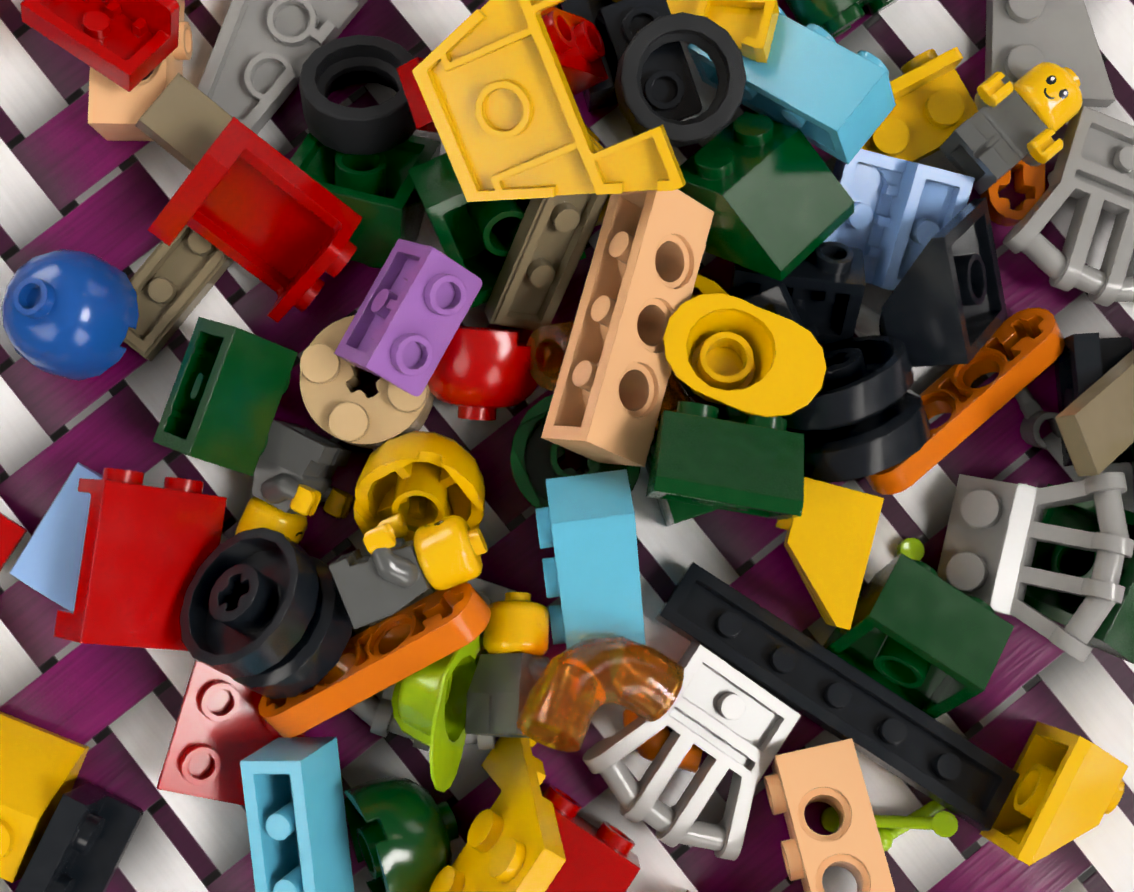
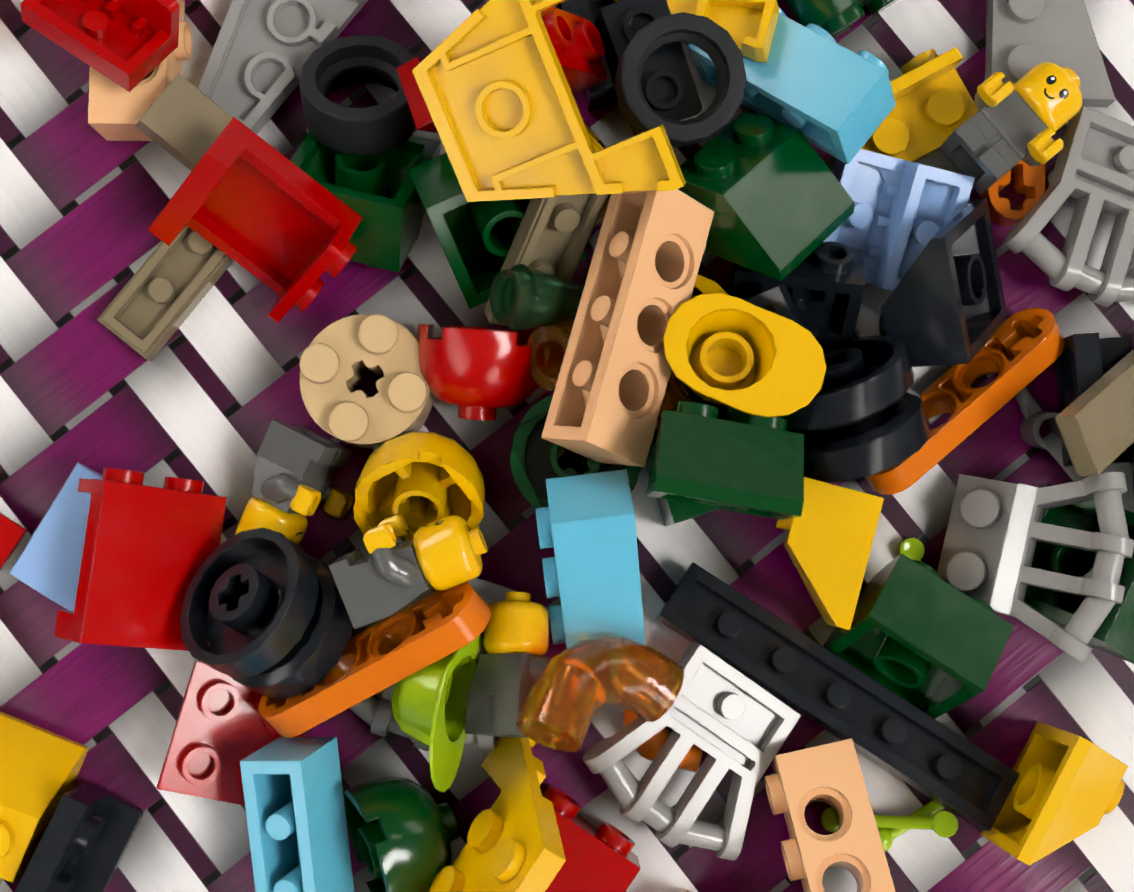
blue cylinder [1,249,139,381] -> none
dark green slope [153,317,298,476] -> none
medium lavender bracket [334,238,482,397] -> none
none -> clear green cone [490,264,585,331]

